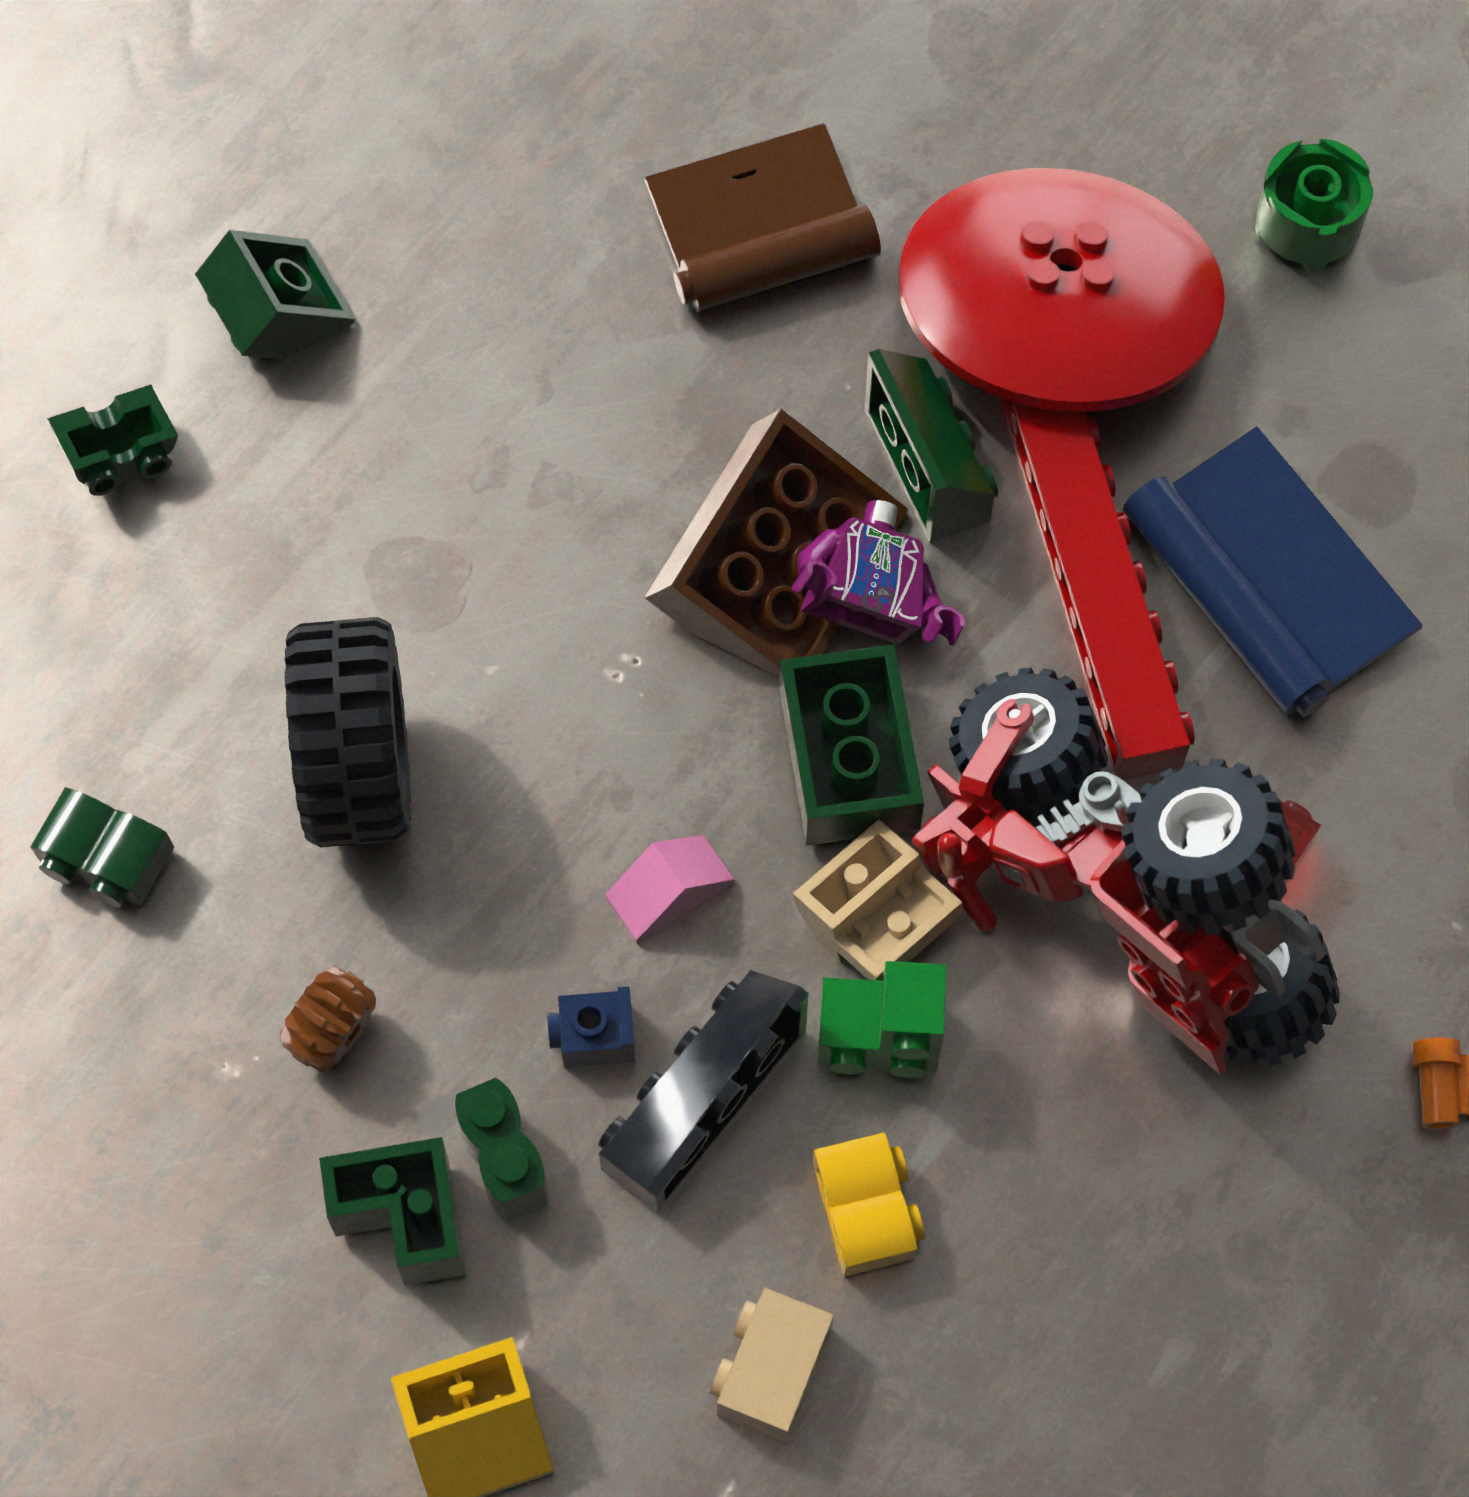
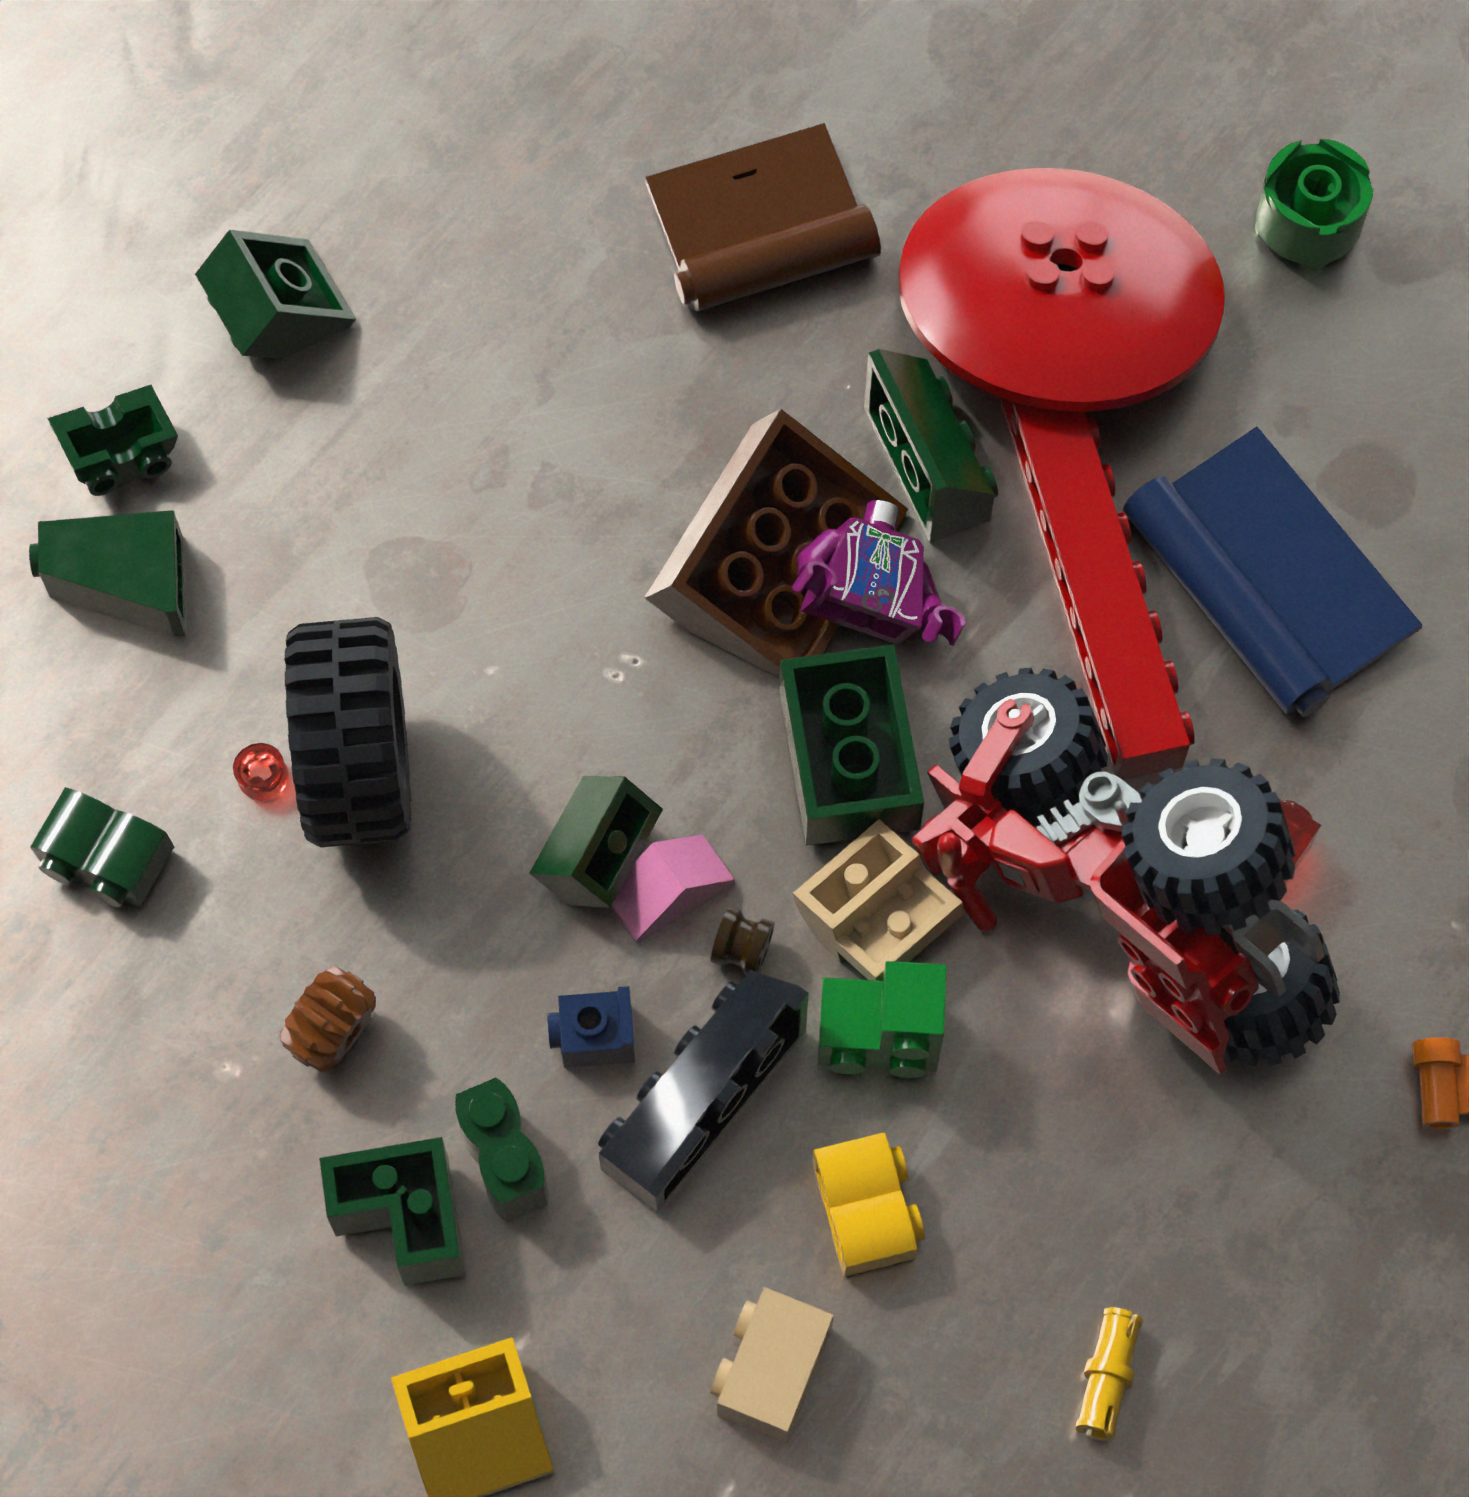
none -> dark green slope [29,510,186,637]
none -> clear red bush [233,743,289,801]
none -> dark green brick [529,776,663,908]
none -> dark brown wheel [710,907,775,974]
none -> yellow pin [1075,1307,1143,1441]

